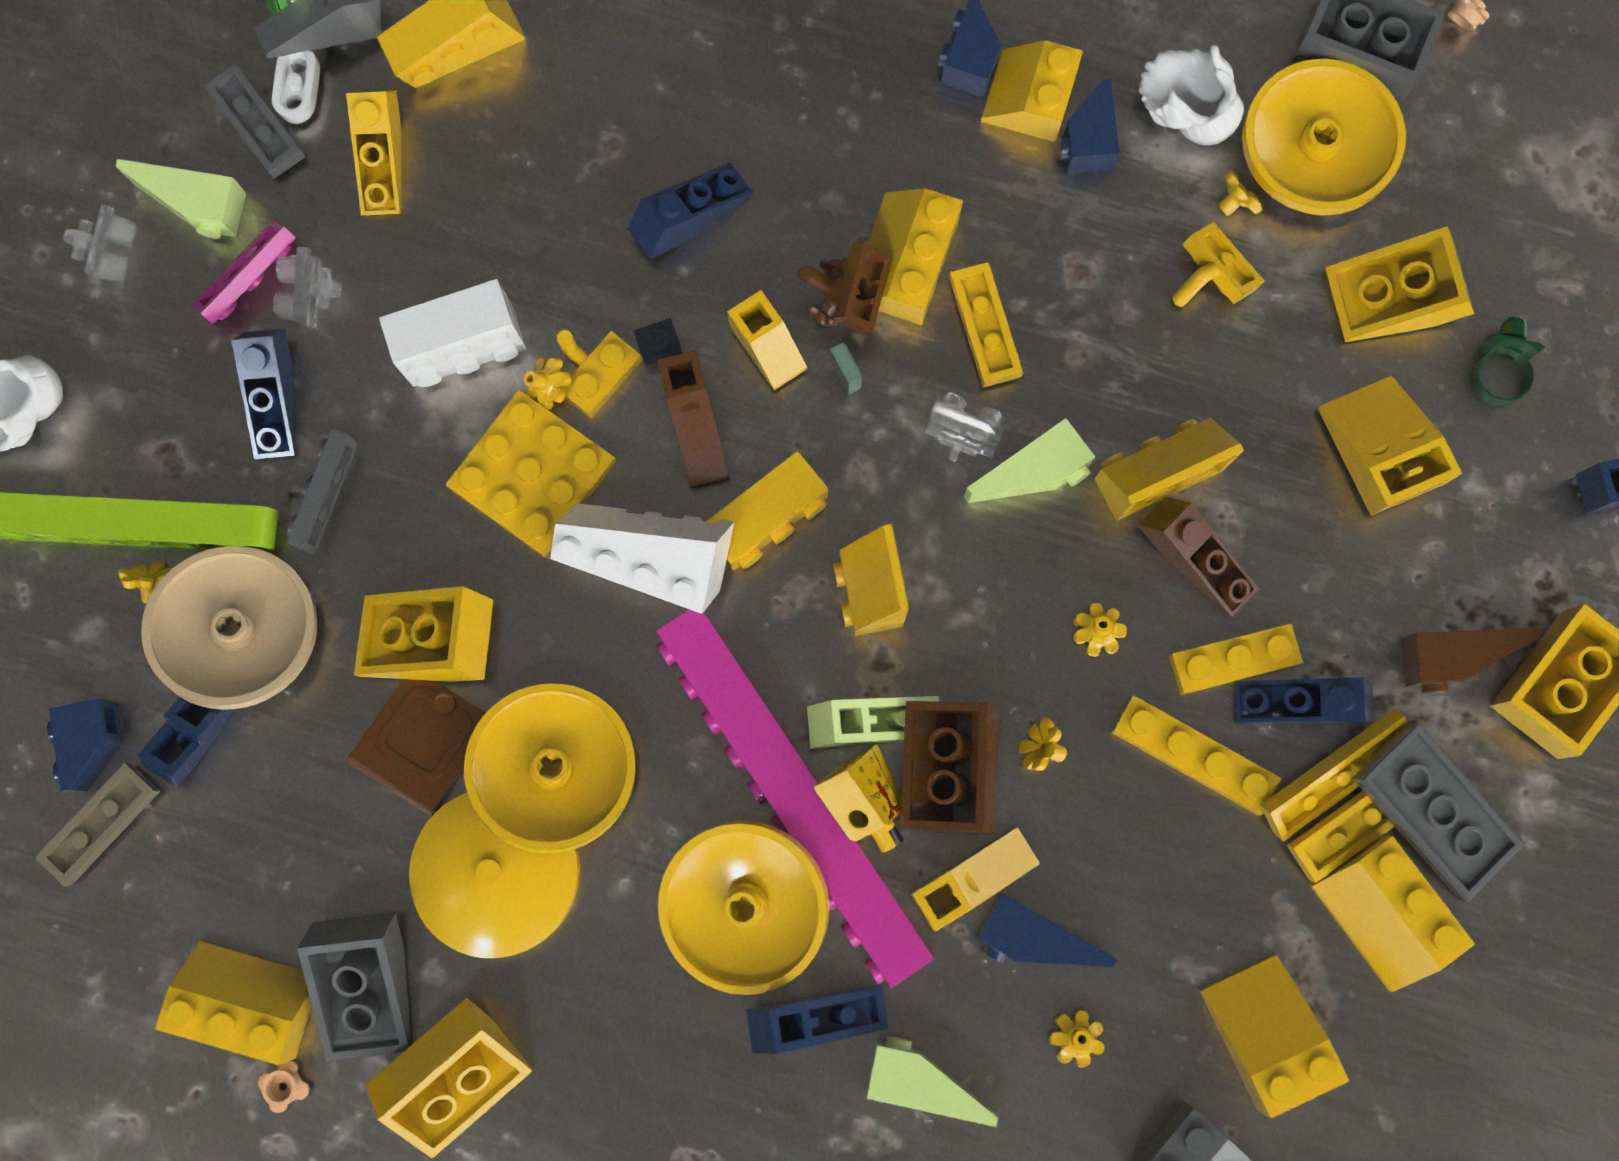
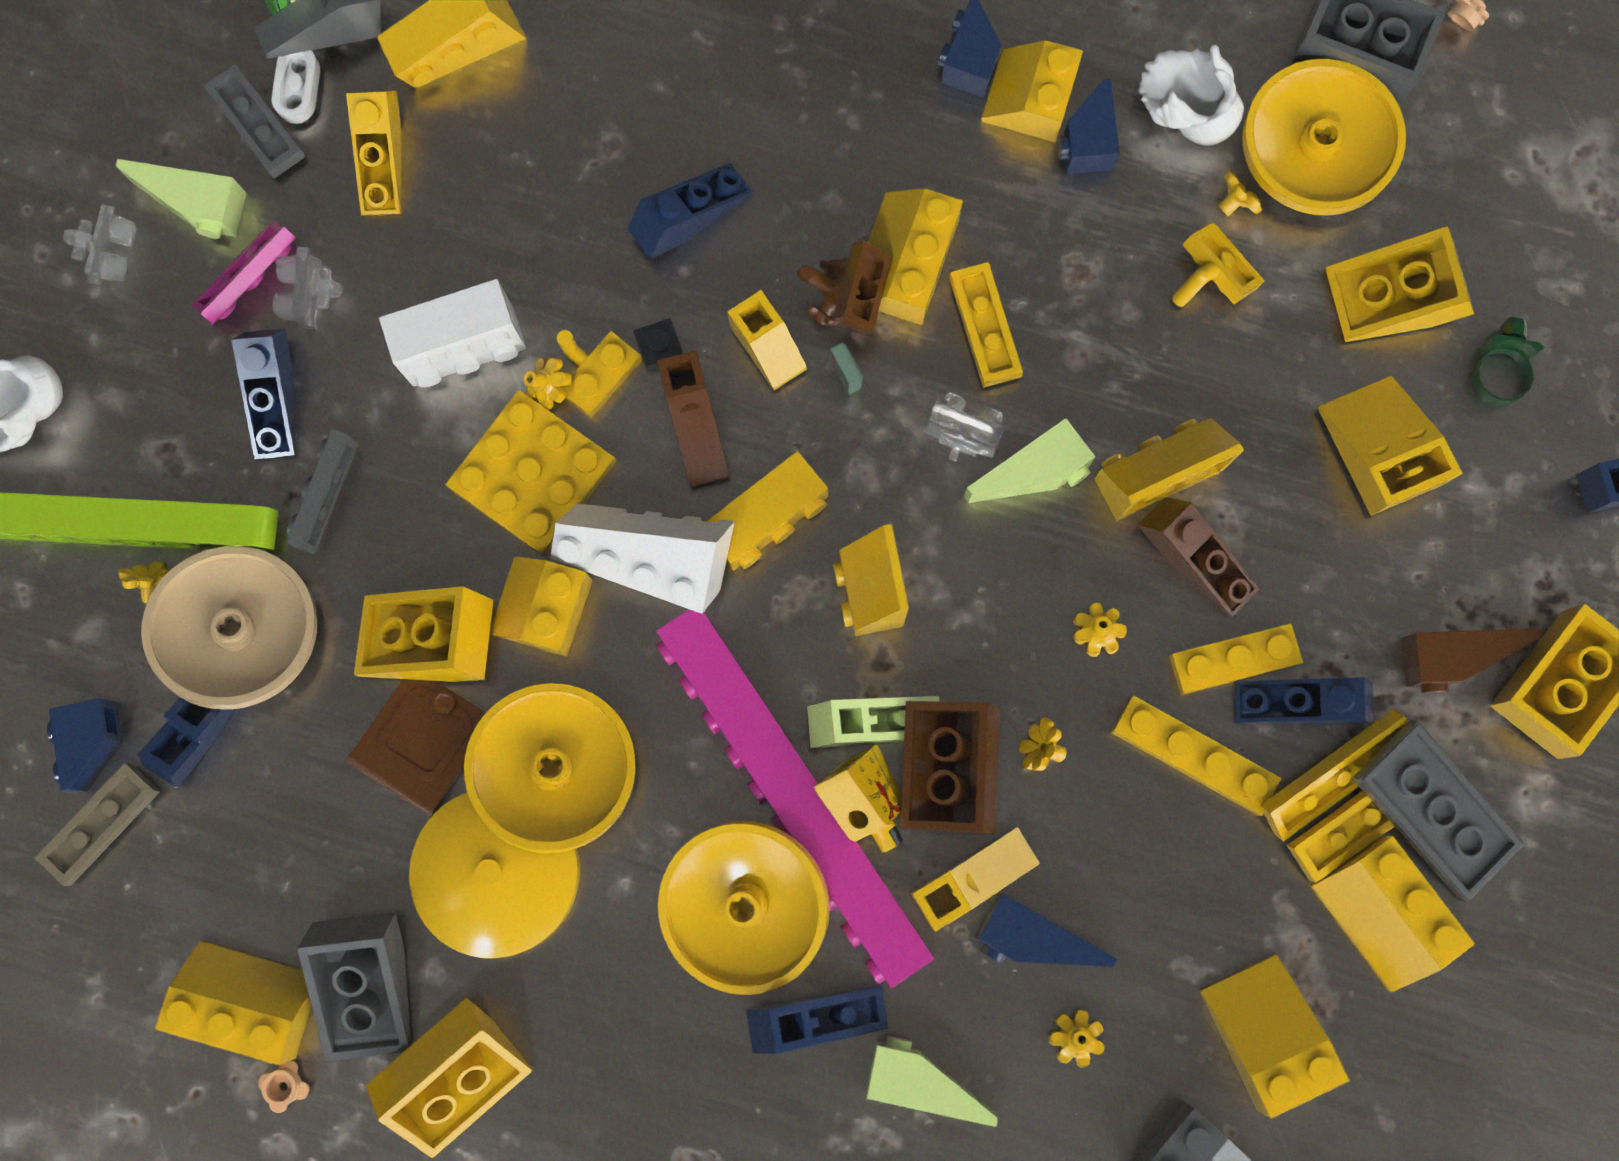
none -> yellow slope [490,556,593,658]

